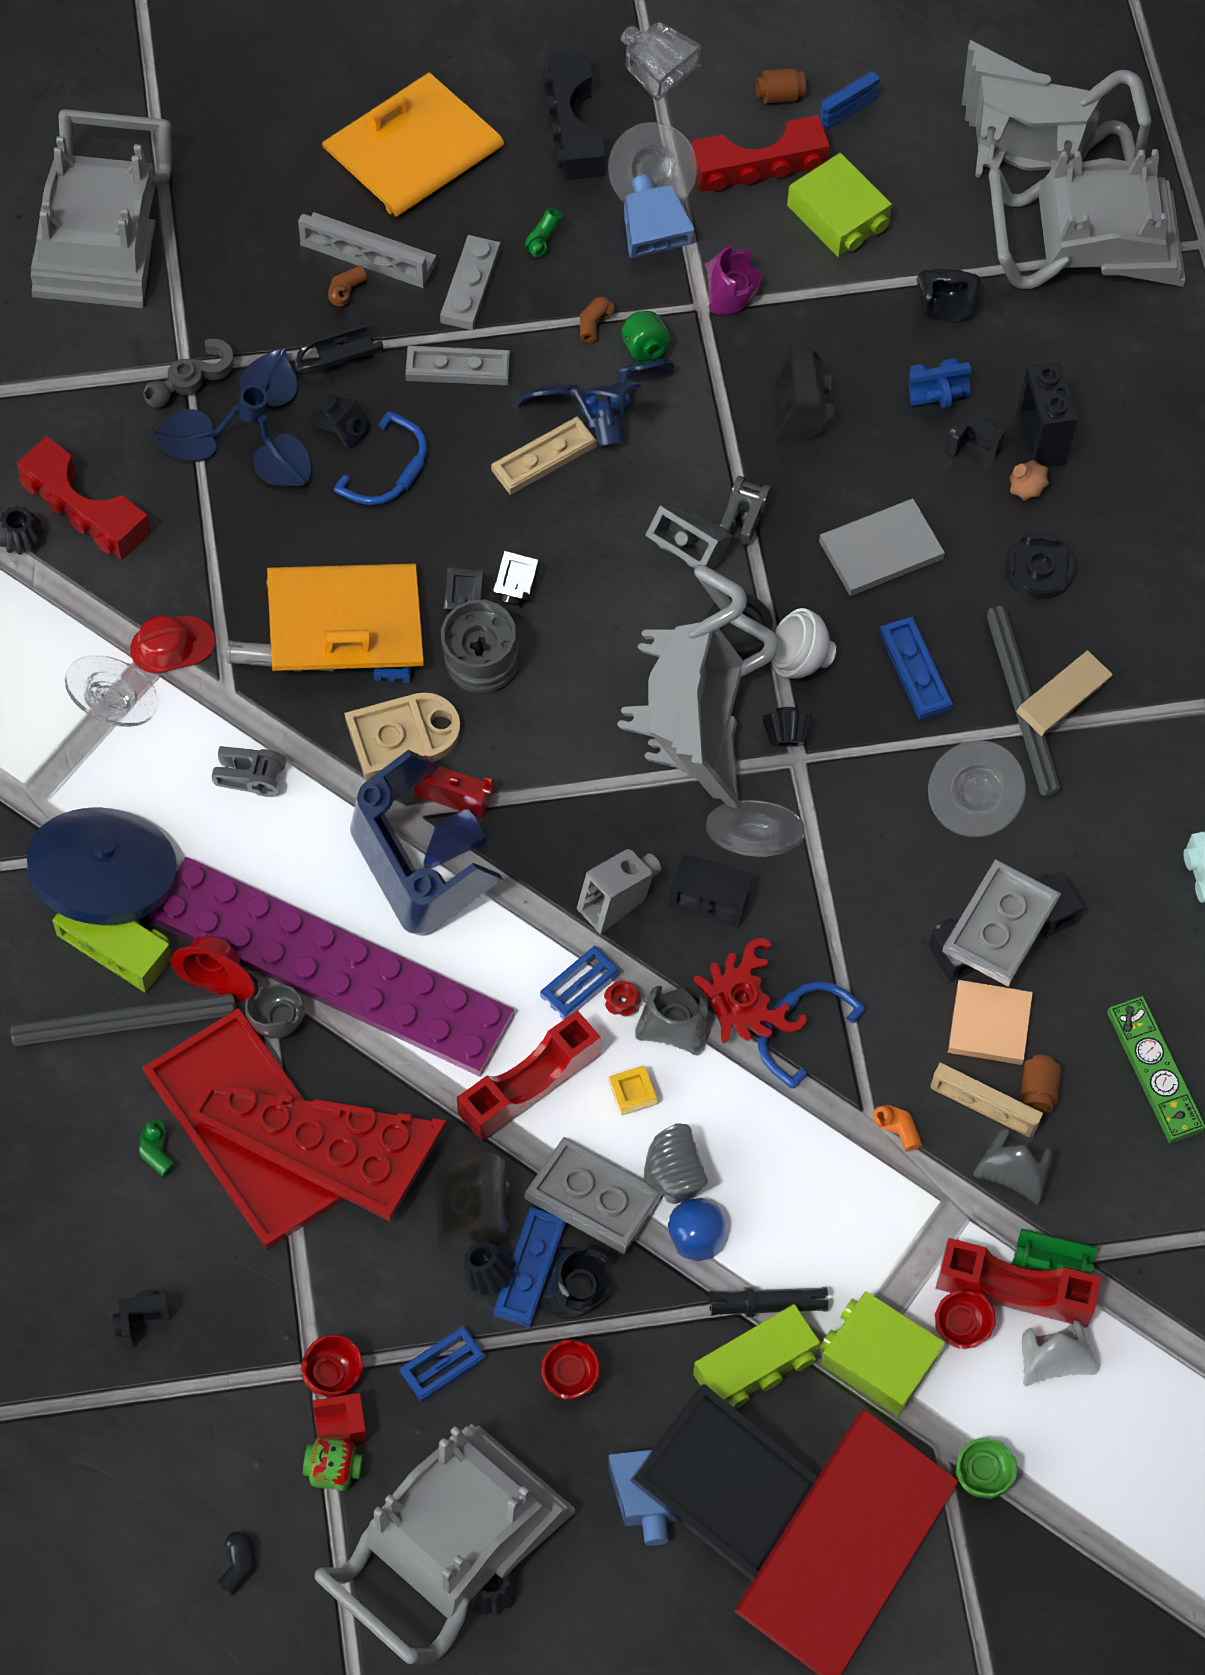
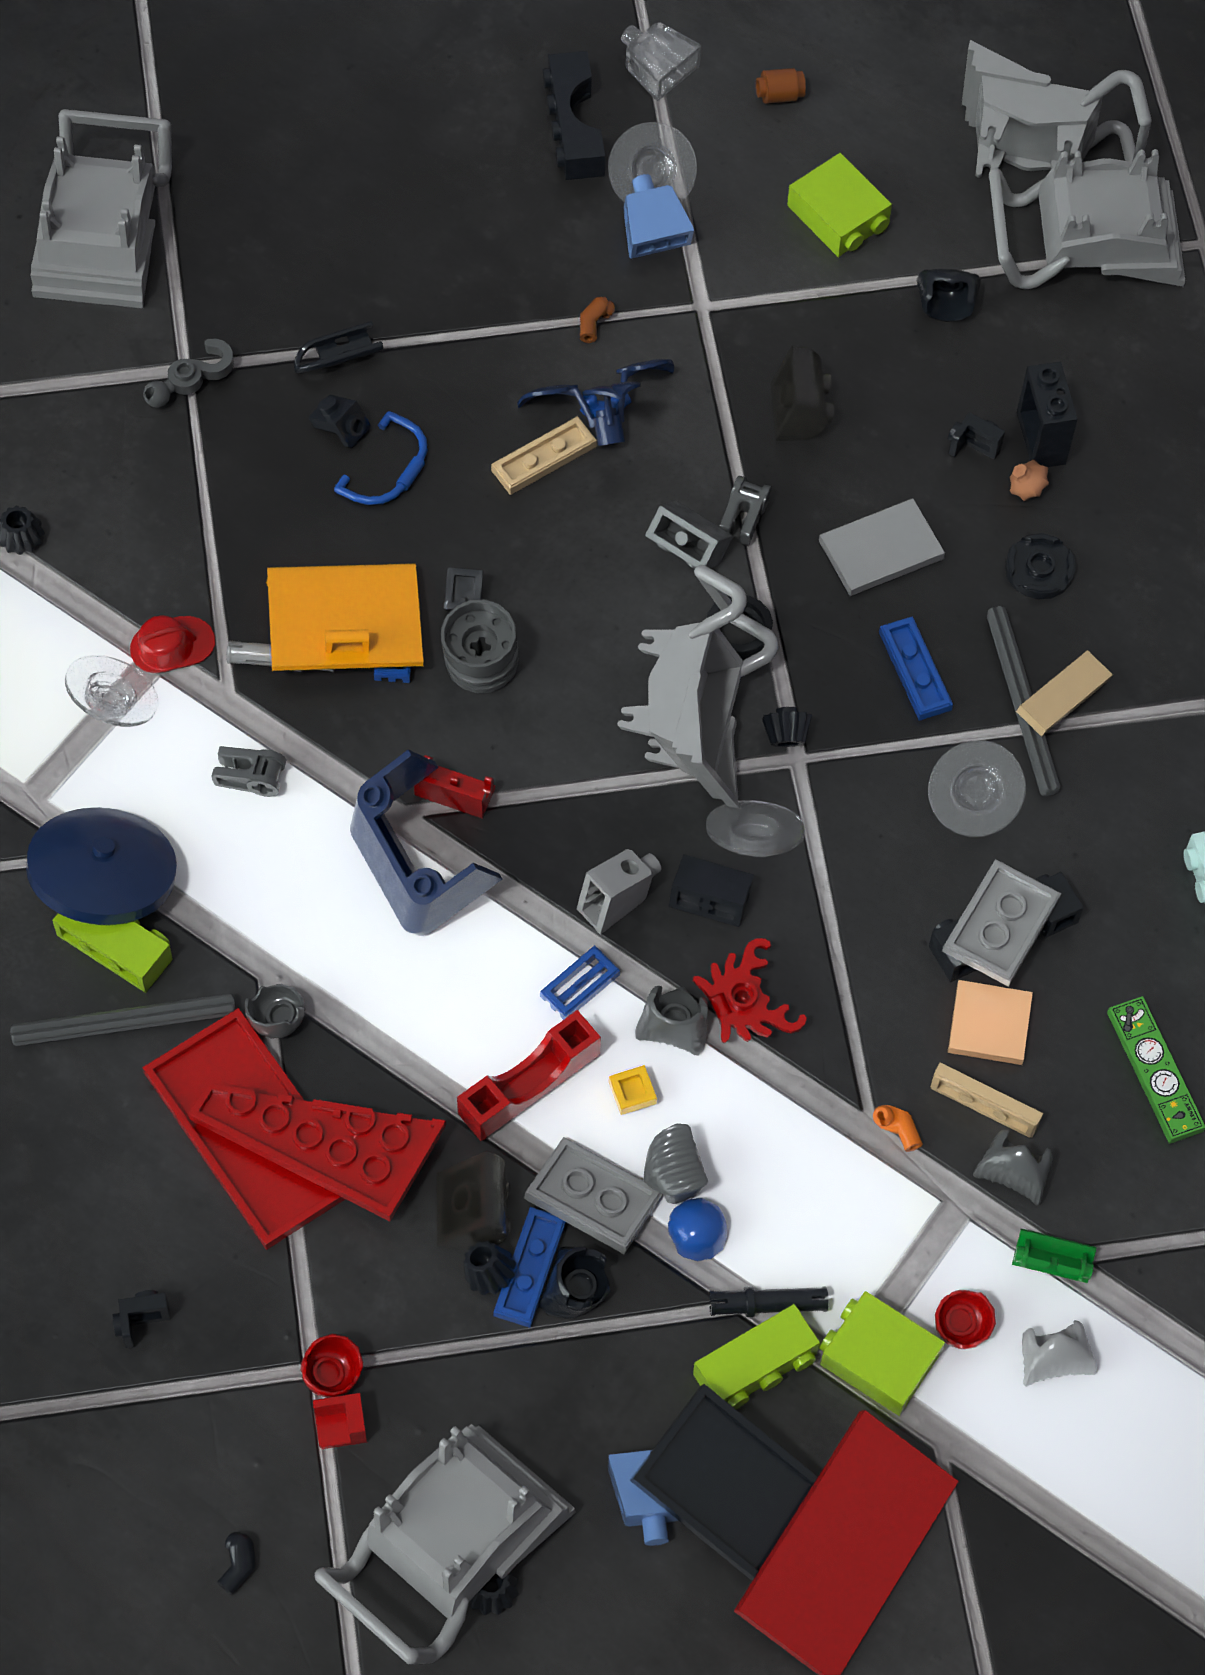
red arch [17,436,151,560] -> none
green arm [139,1119,176,1178] -> none
magenta plate [149,857,514,1077] -> none
dark blue plant [154,349,311,486] -> none
red piece [170,935,255,1001] -> none
light grey fence [298,212,437,288] -> none
bright green head [303,1436,363,1491] -> none
light orange container [322,72,504,217] -> none
dark orange arm [328,265,367,306] -> none
tan tile [344,693,460,781] -> none
blue tile [398,1325,486,1404] -> none
light grey tile [405,346,510,385] -> none
clear blue tile [423,808,486,869] -> none
light grey plate [440,235,500,330] -> none
bracket [491,551,540,606] -> none
green arm [525,208,562,257] -> none
red hair [541,1339,601,1400] -> none
red plate [604,981,641,1017] -> none
green head [621,311,671,362] -> none
red arch [690,115,830,192] -> none
magenta hair [704,245,763,316] -> none
blue piece [757,981,866,1089] -> none
white piece [772,608,836,679] -> none
blue tile [820,71,880,130] -> none
blue hips [909,358,971,408] -> none
red arch [935,1238,1102,1328] -> none
bright green hair [956,1438,1017,1499] -> none
dark orange brick [1020,1055,1062,1114] -> none

